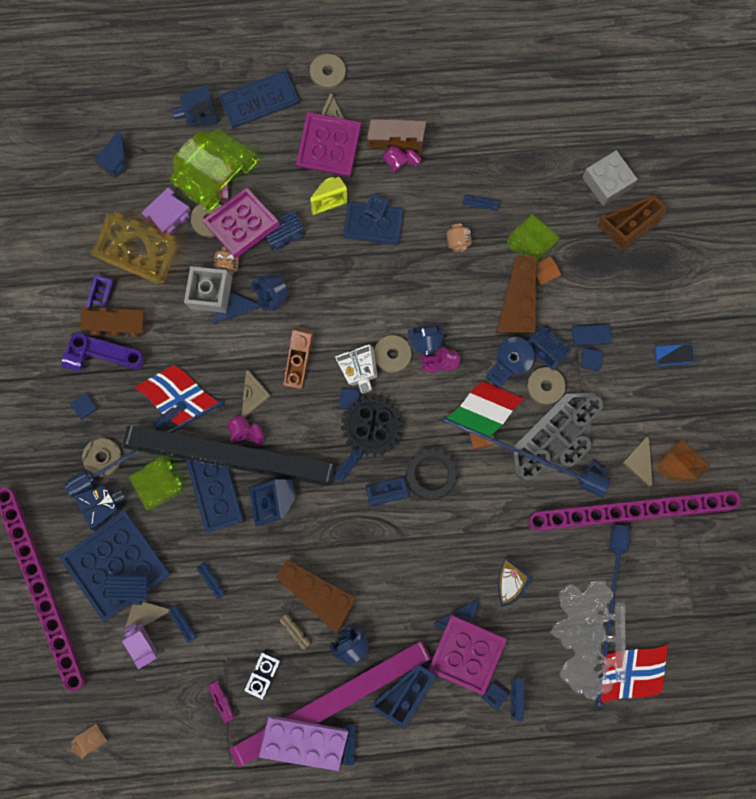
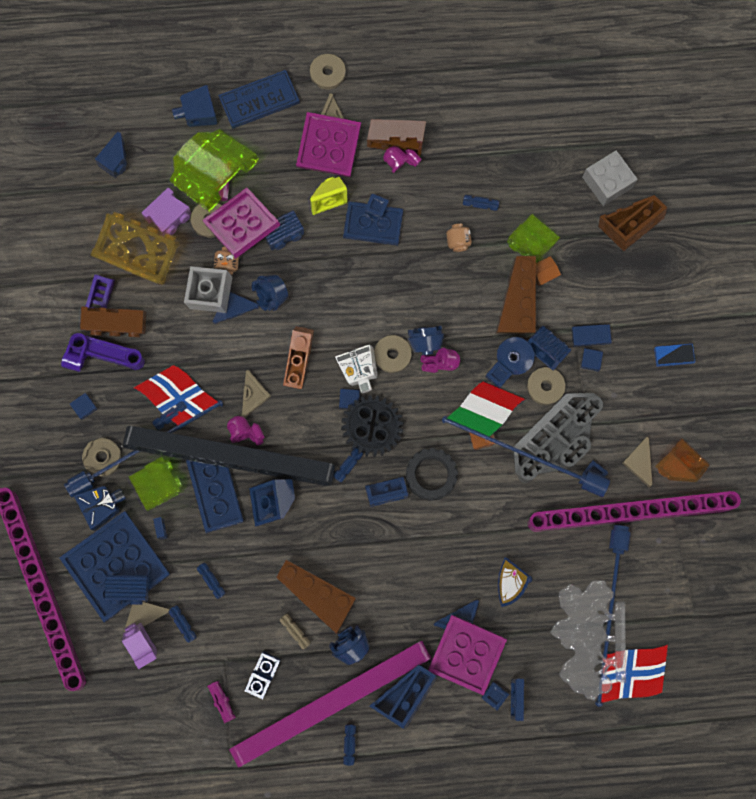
medium nougat bracket [71,724,107,759] -> none
black tile [187,100,211,122] -> none
medium lavender plate [258,715,348,771] -> none
none -> dark blue tile [153,517,168,540]

